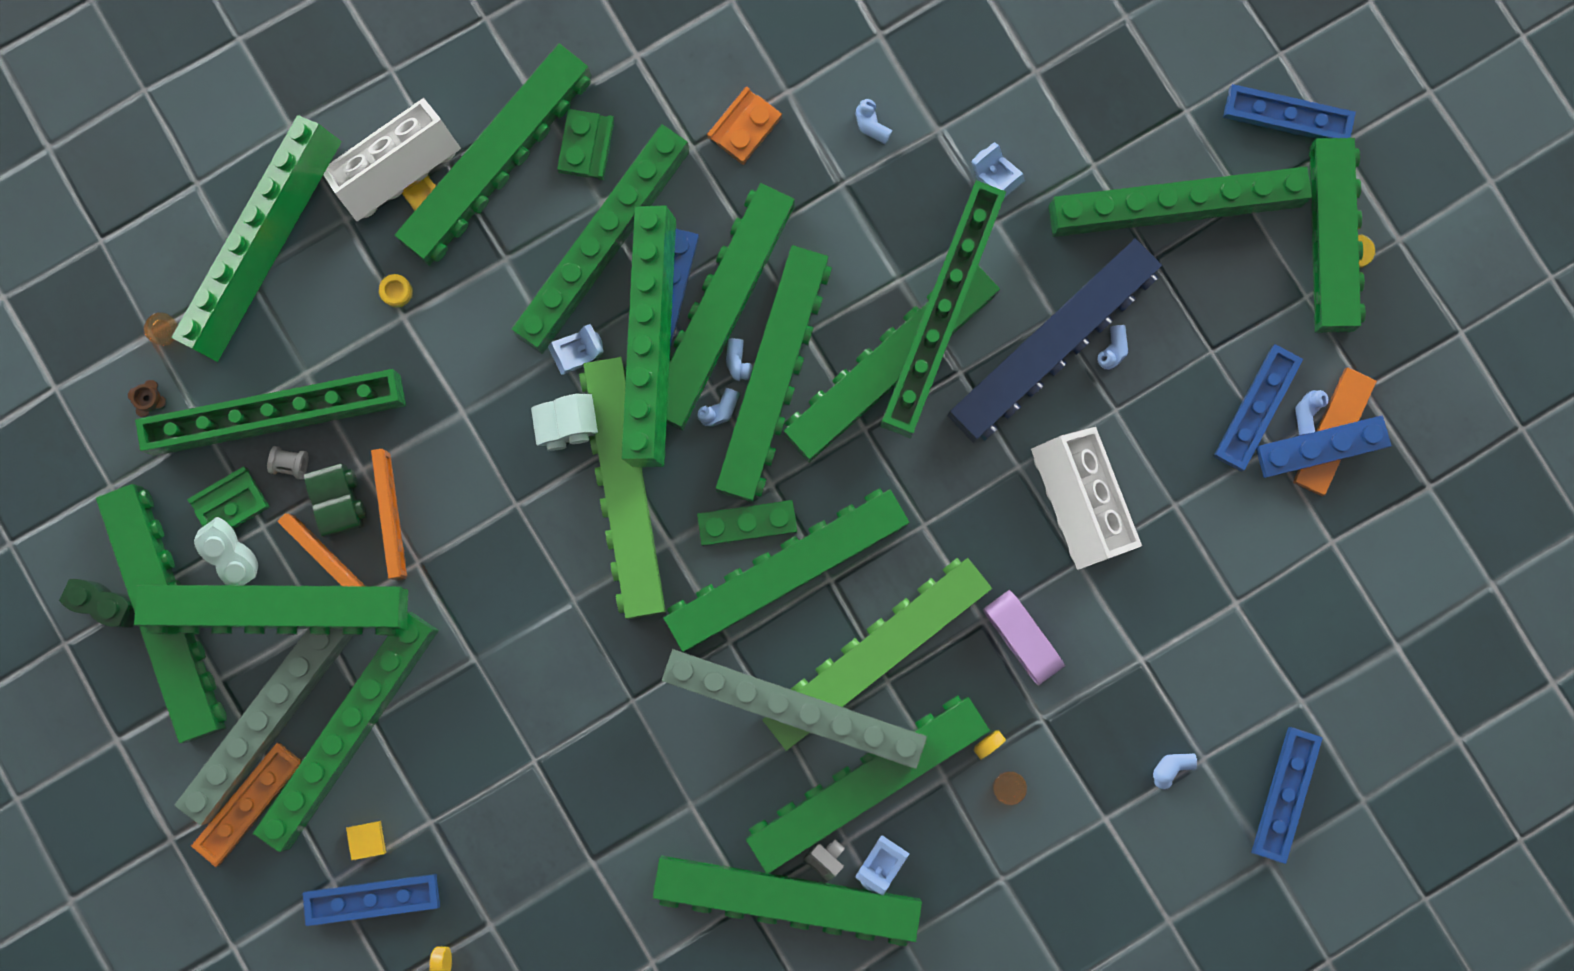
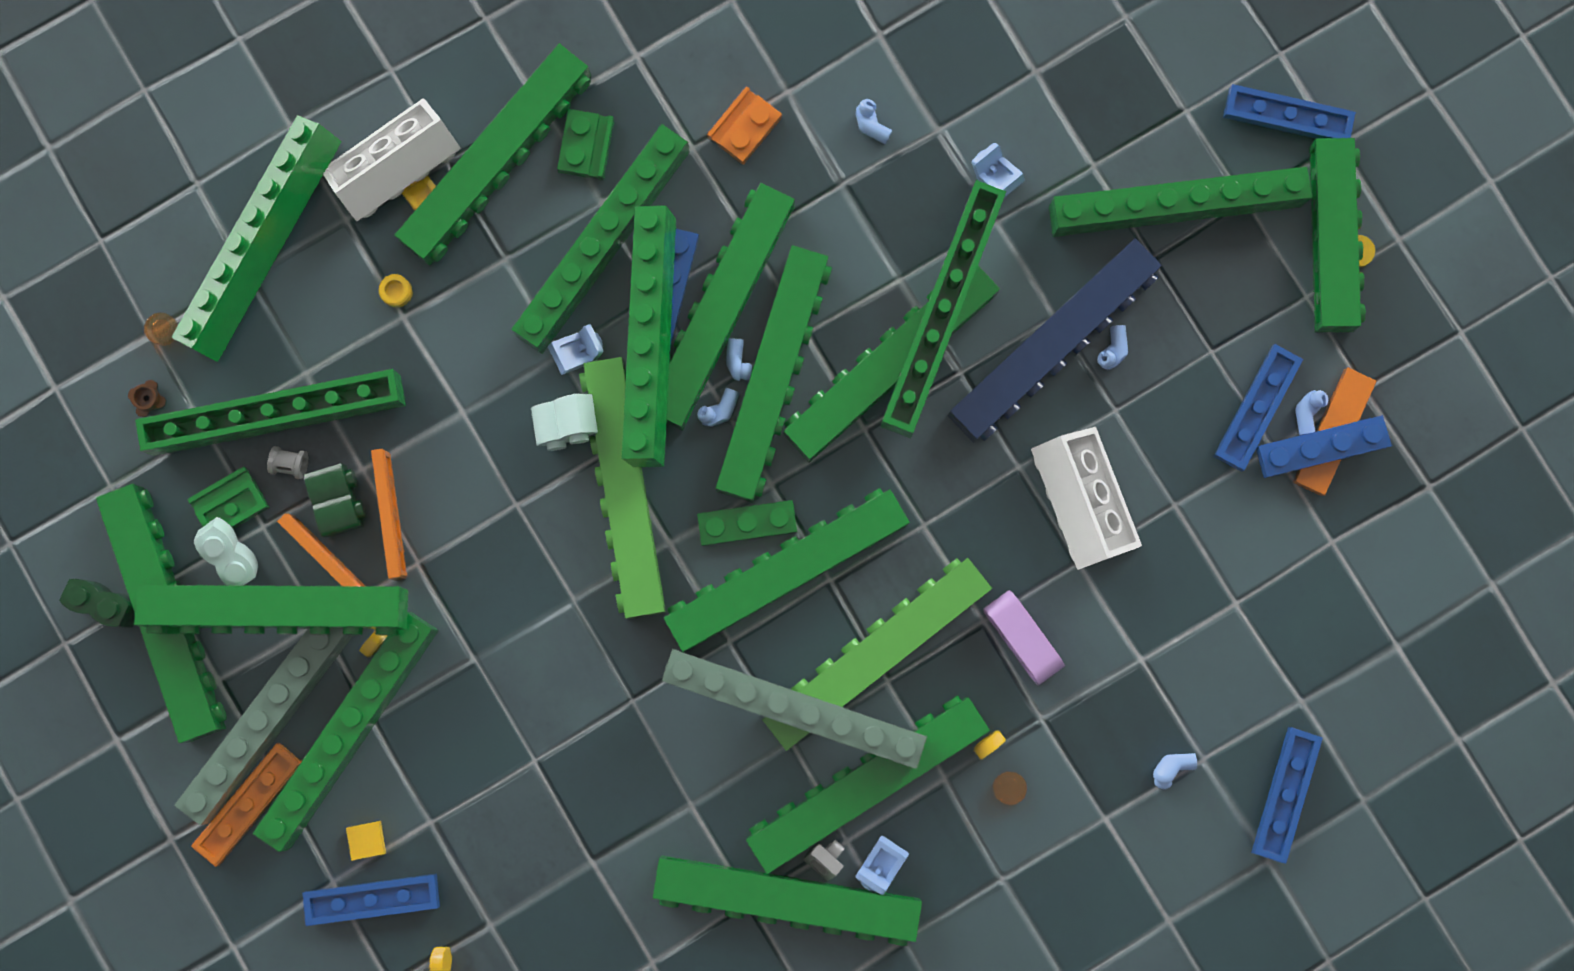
none -> yellow tile [359,631,387,658]

